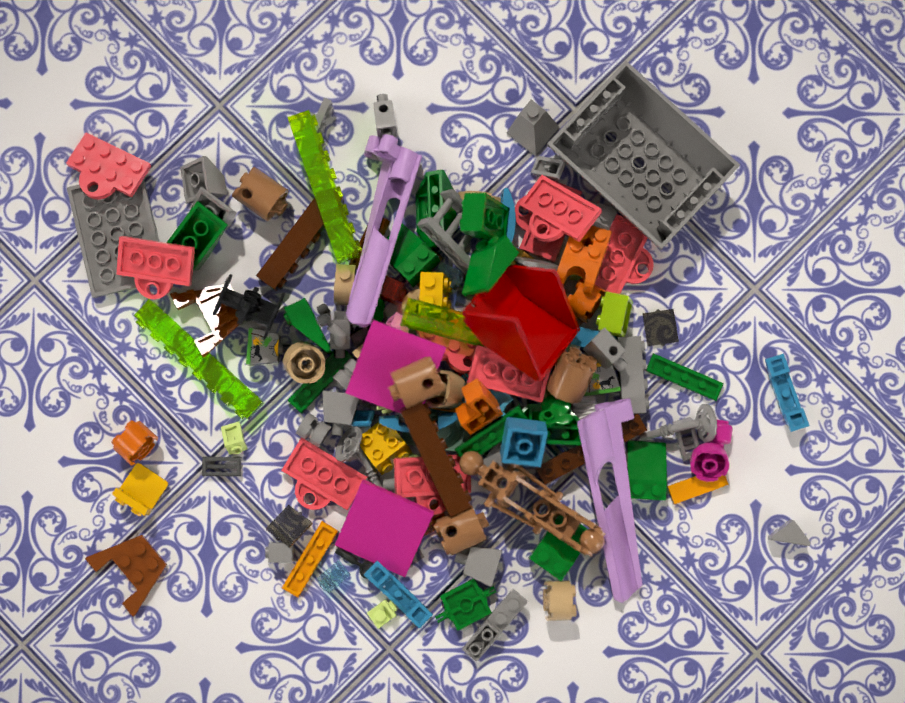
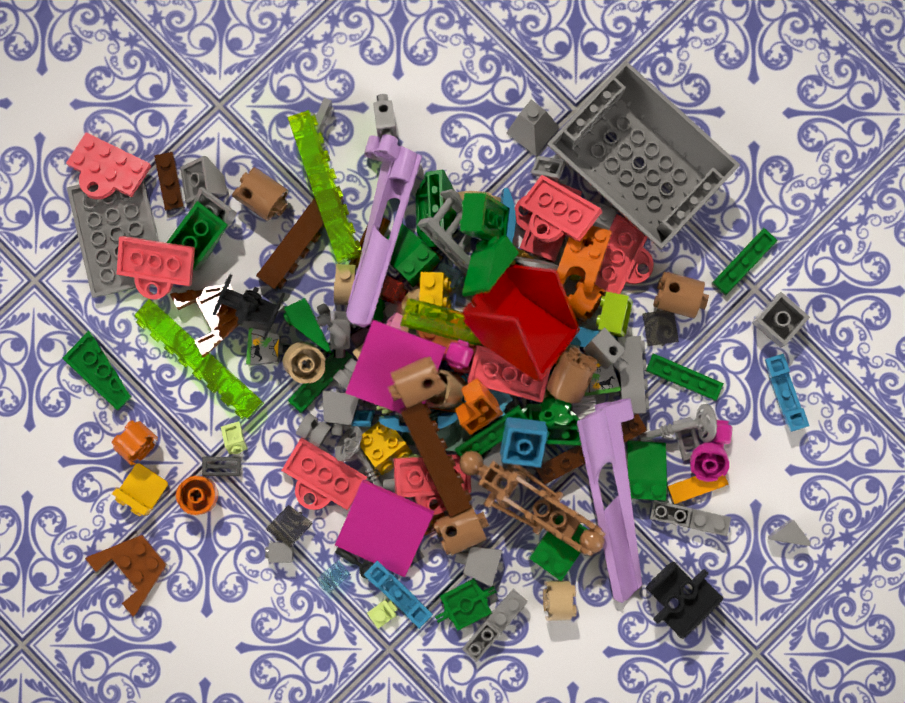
light orange tile [282,521,338,598] -> none
none -> green wing [62,330,132,411]
none -> reddish brown plate [154,151,185,212]
none -> orange brick [176,476,218,515]
none -> dark pink head [445,340,473,370]
none -> black piece [645,561,724,639]
none -> light grey slope [650,500,731,536]
none -> medium nougat cylinder [653,272,709,319]
none -> green tile [712,228,778,296]
none -> light grey brick [751,292,810,348]

